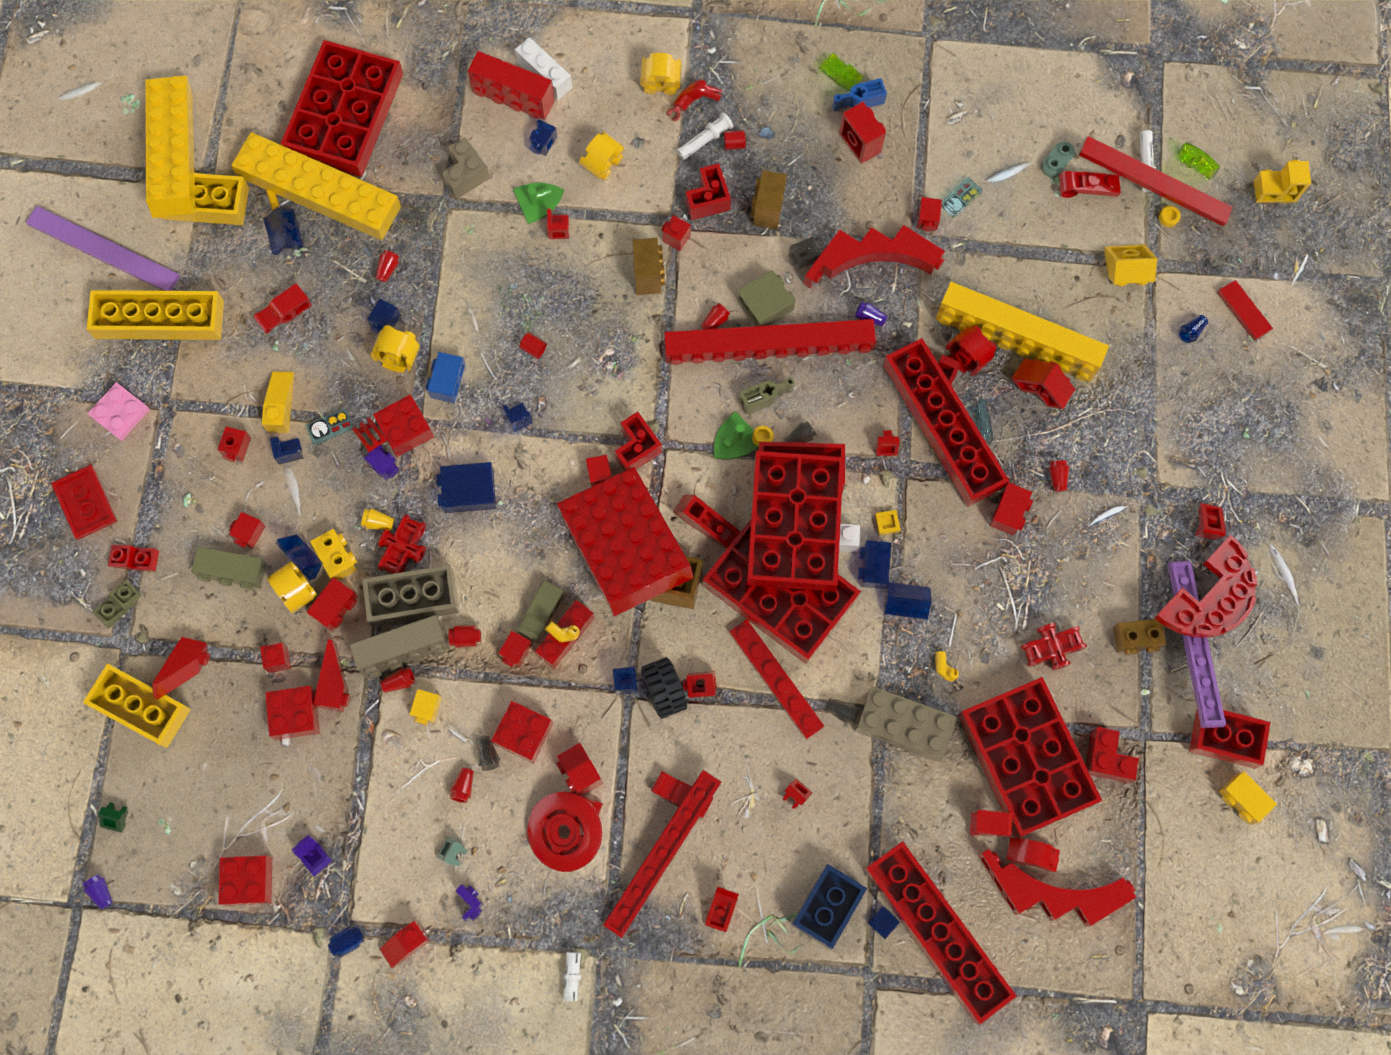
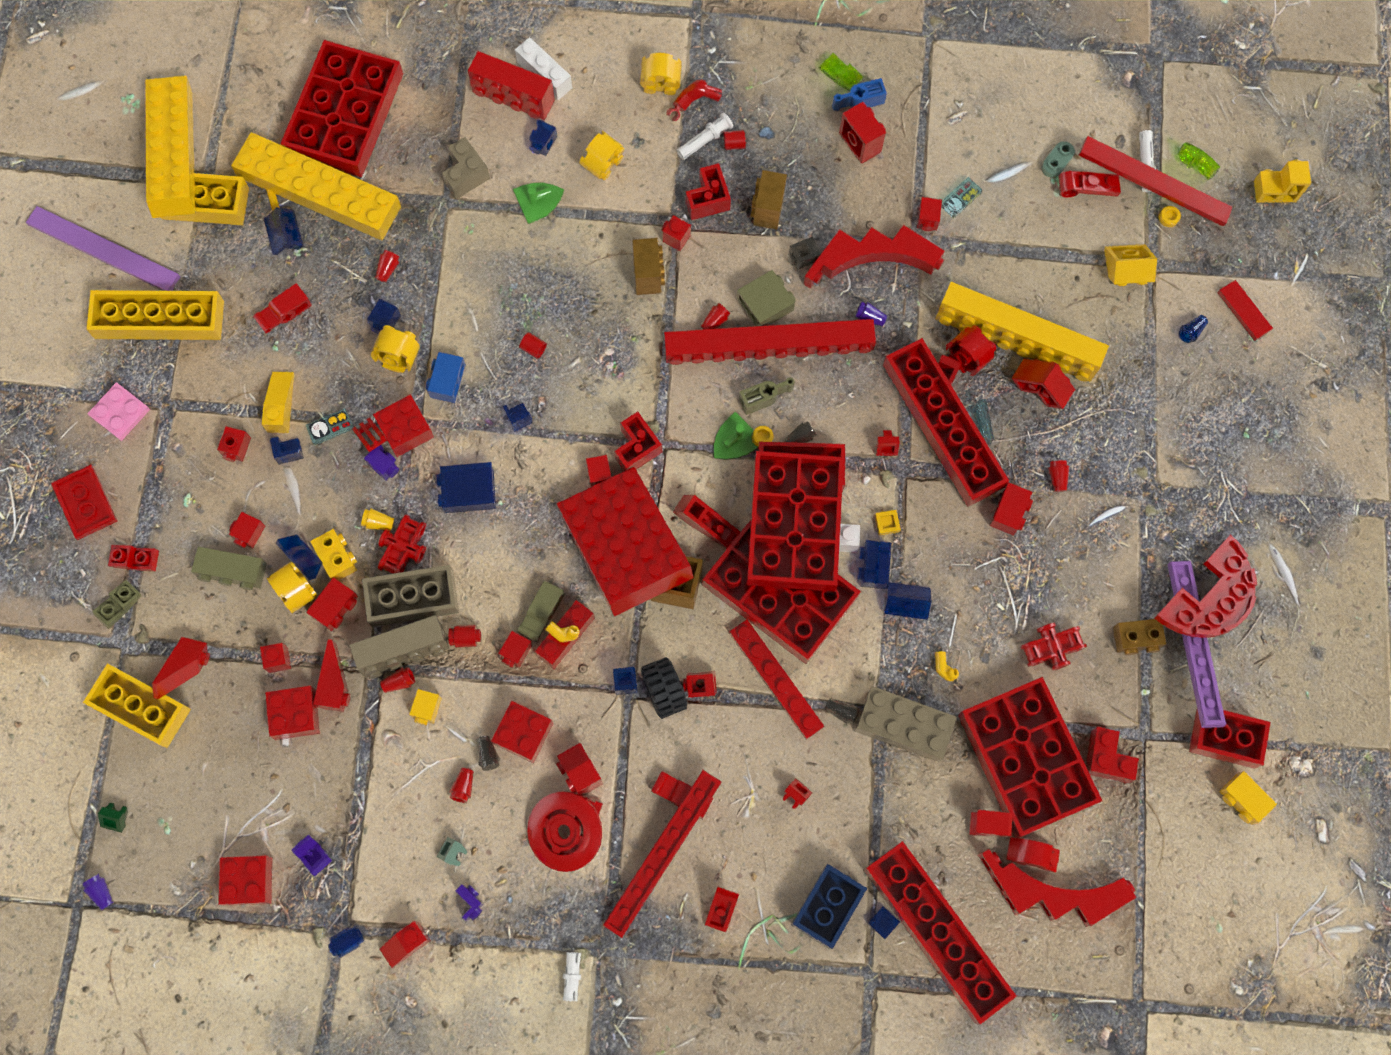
red panel [547,208,569,239] -> none
red slope [1195,503,1226,540] -> none

